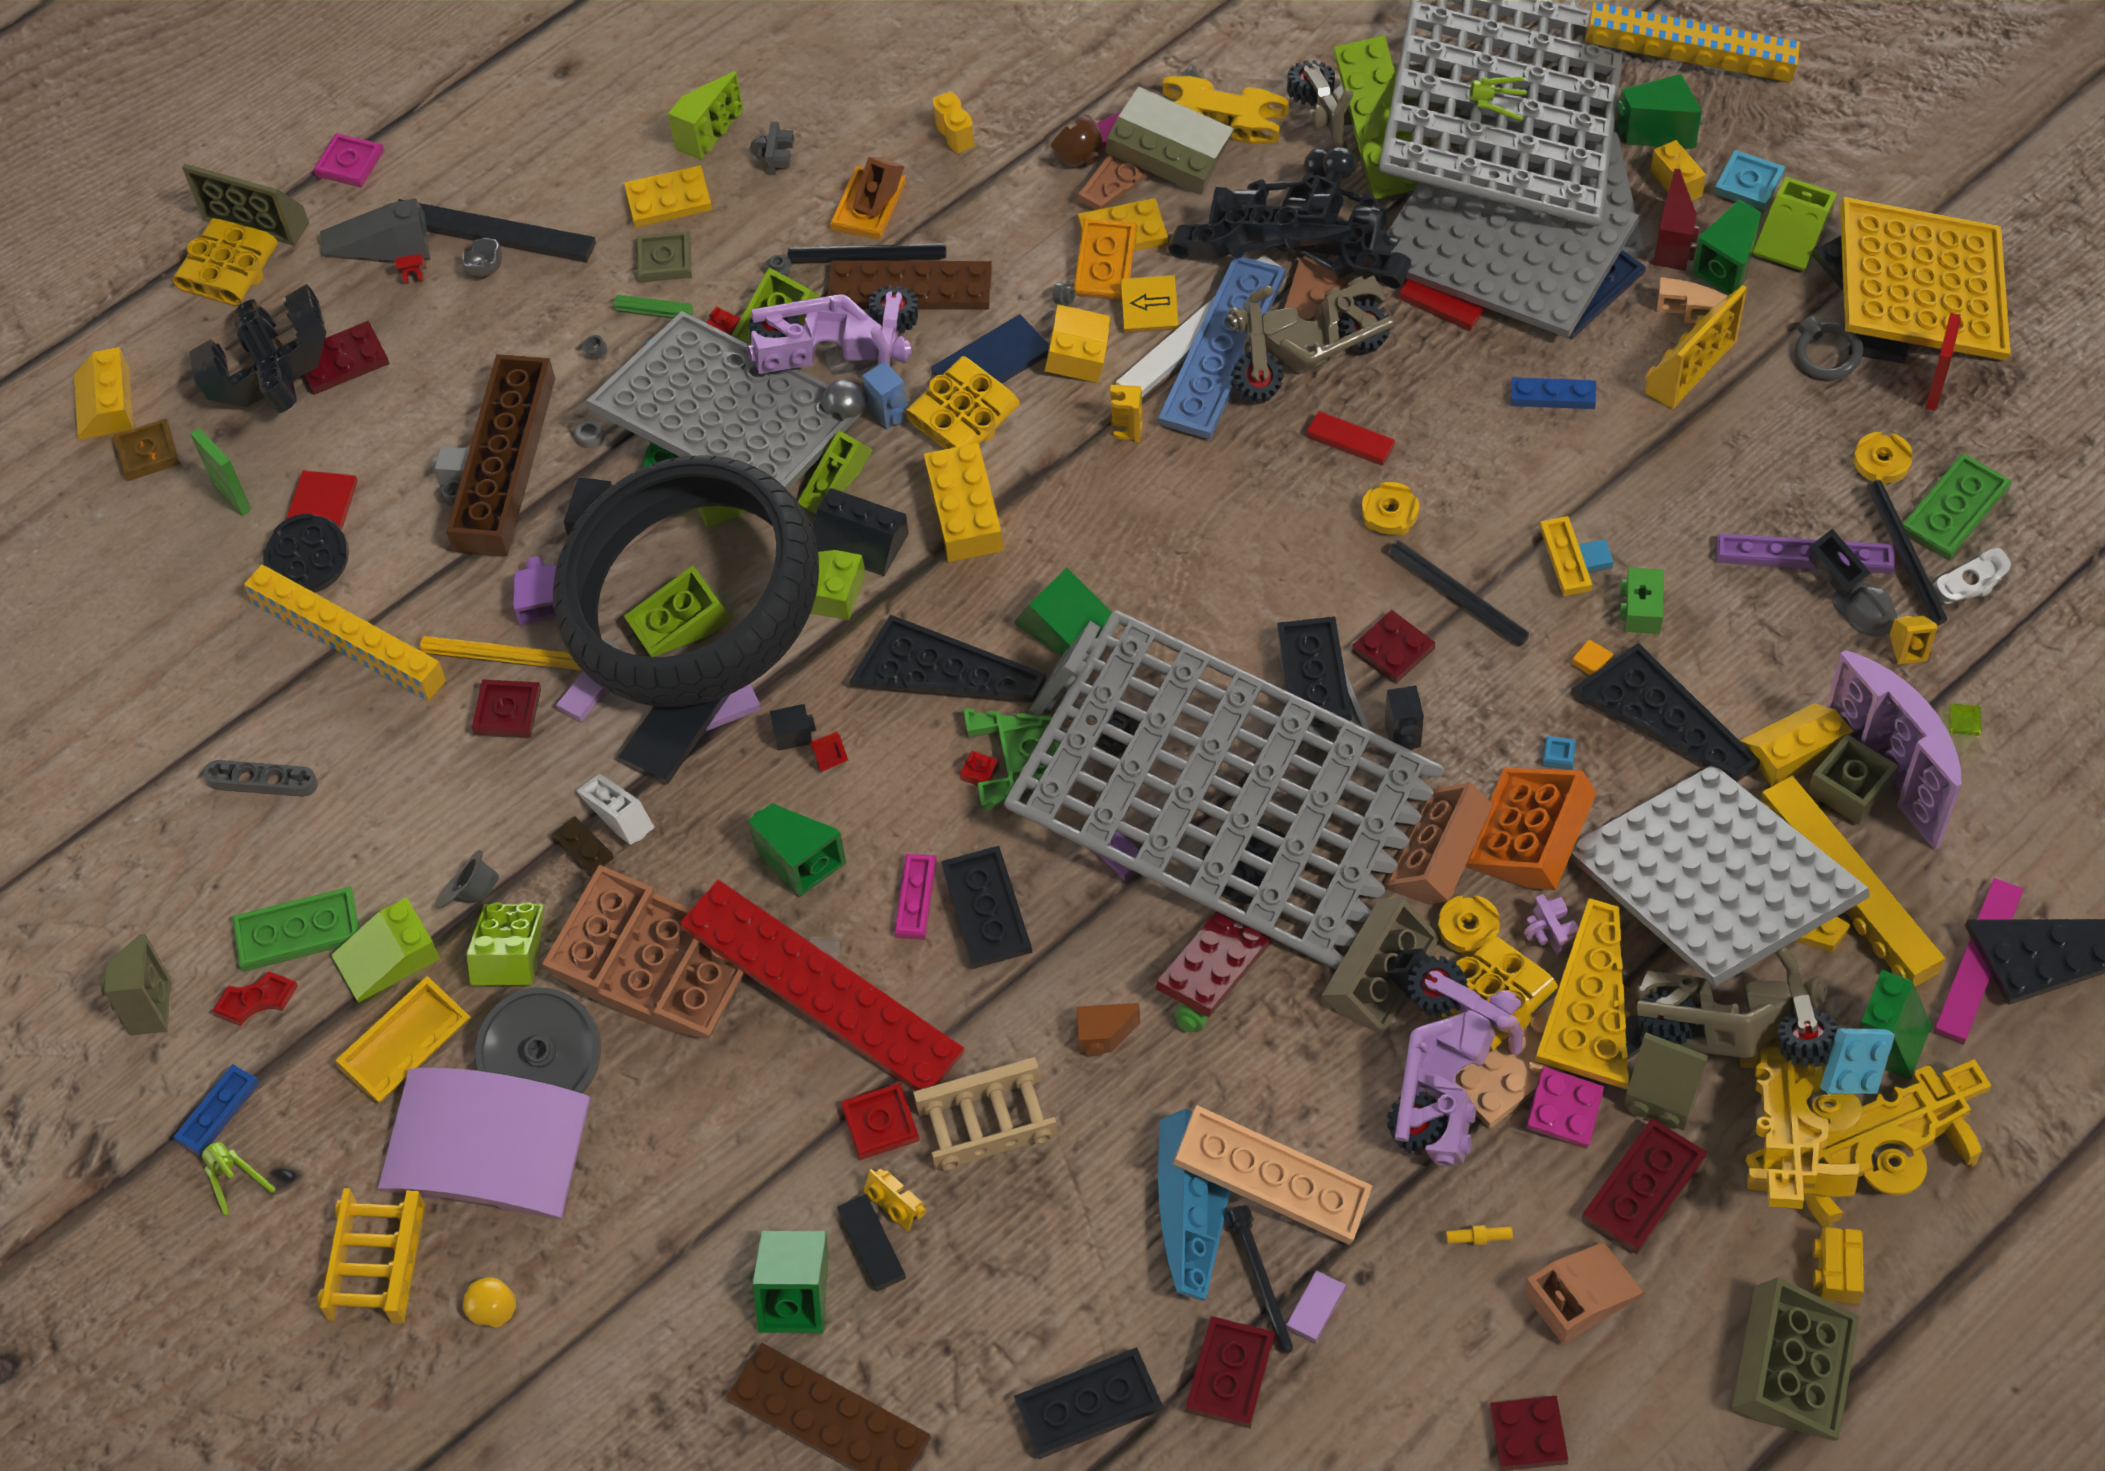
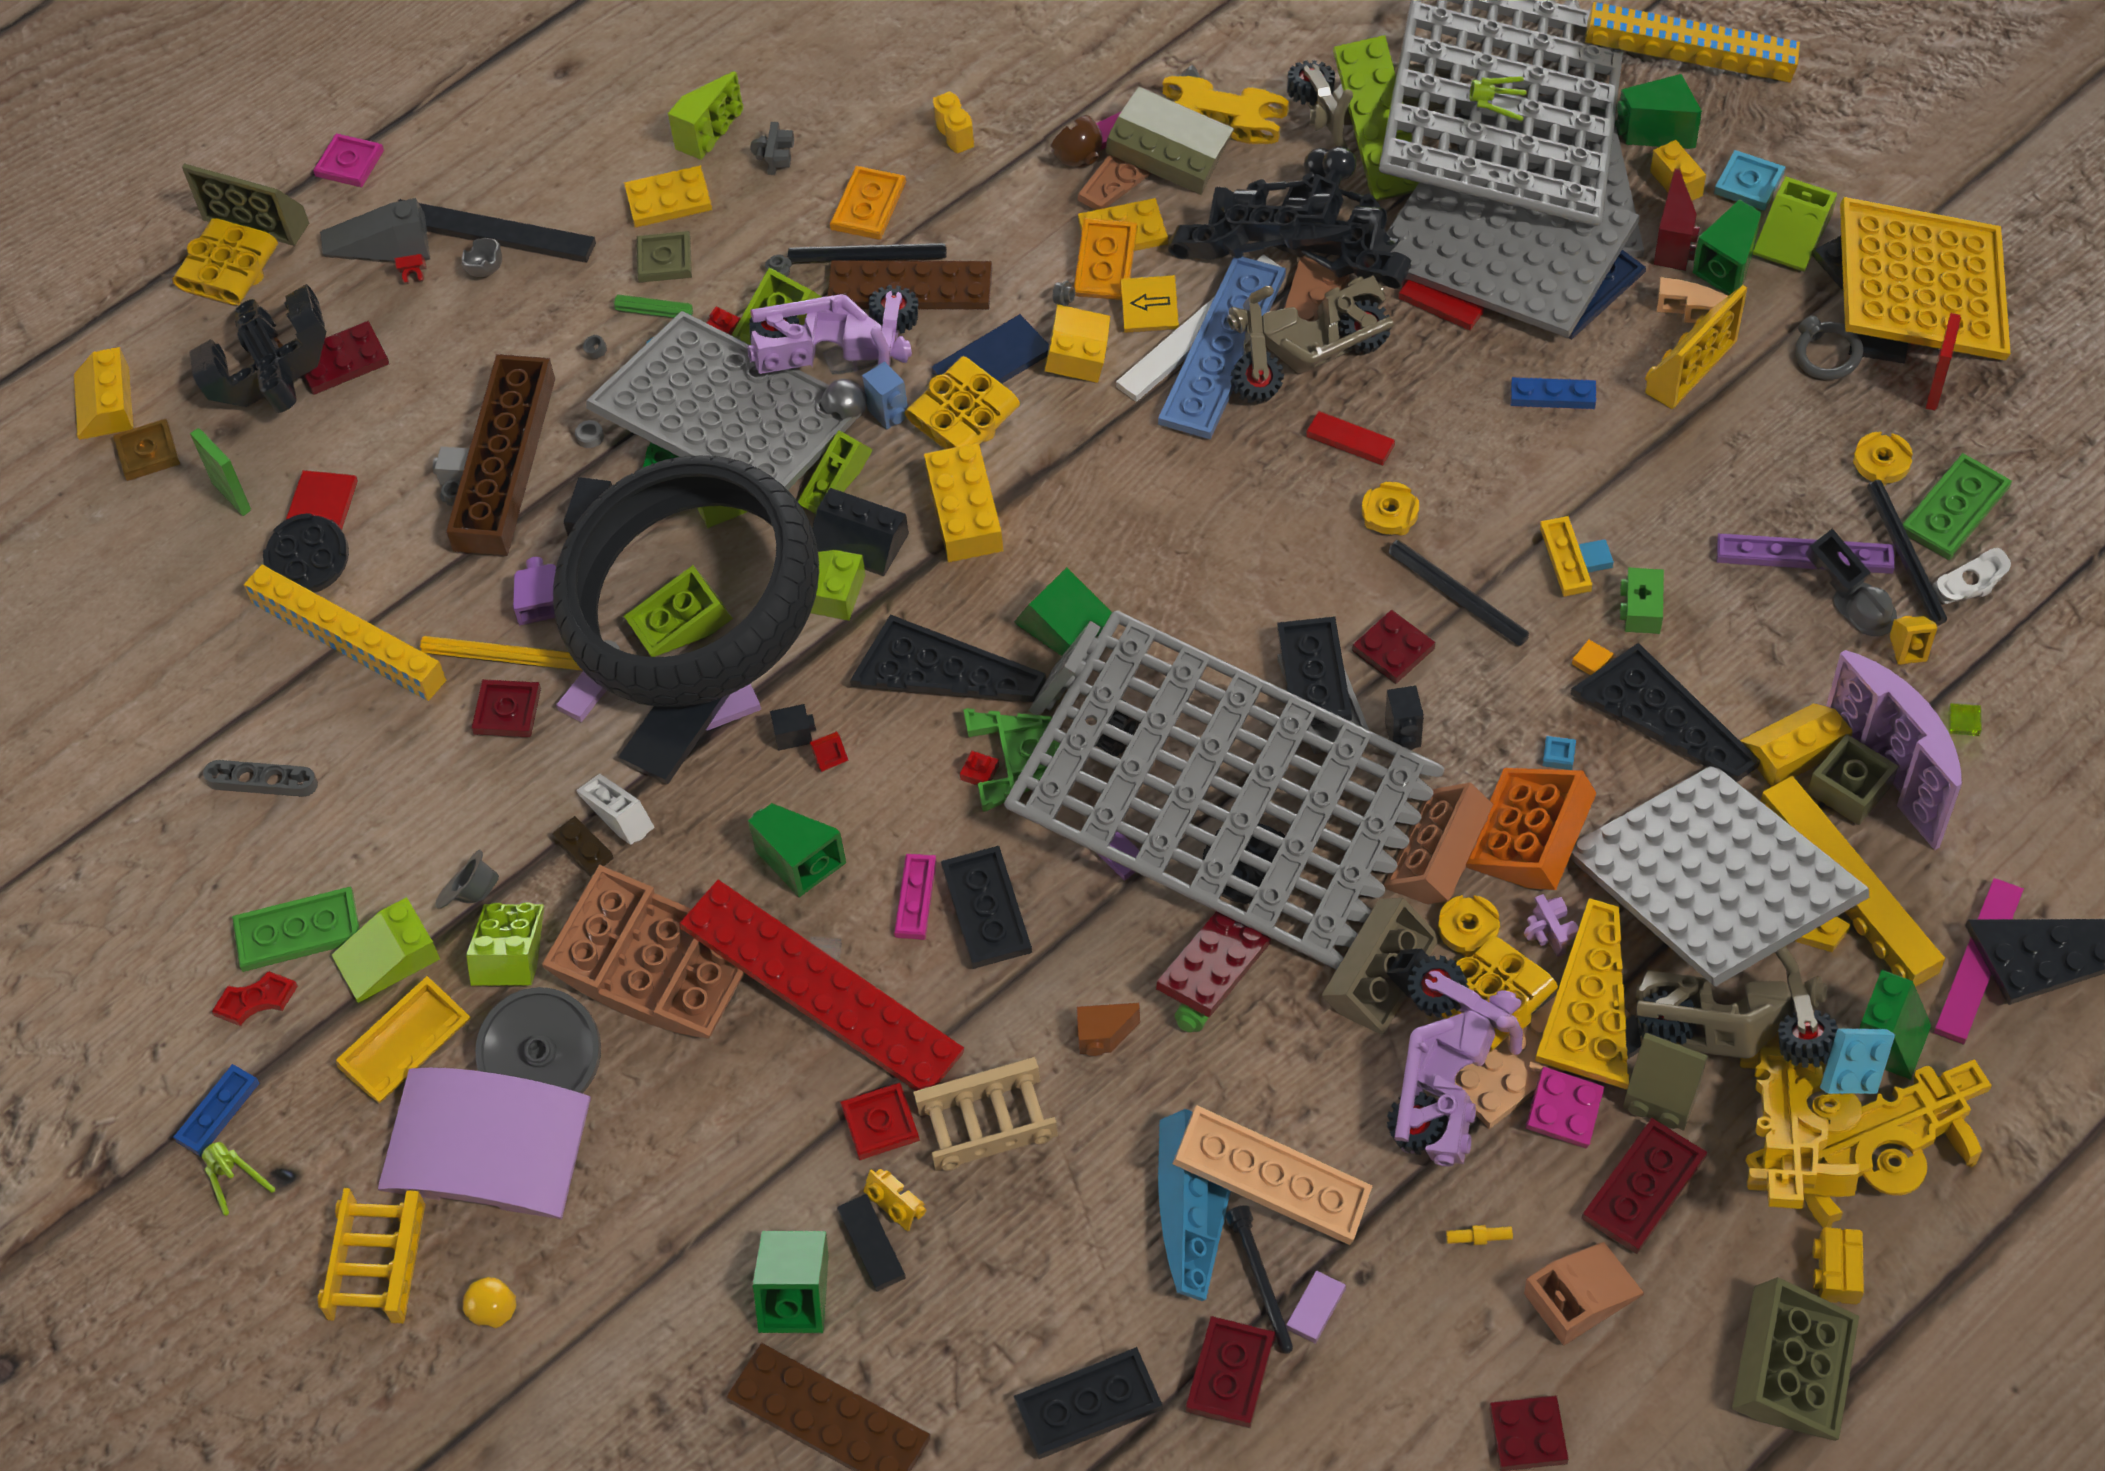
olive slope [101,934,171,1035] -> none
dark orange slope [853,157,904,217] -> none
yellow hinge [1110,385,1143,443] -> none

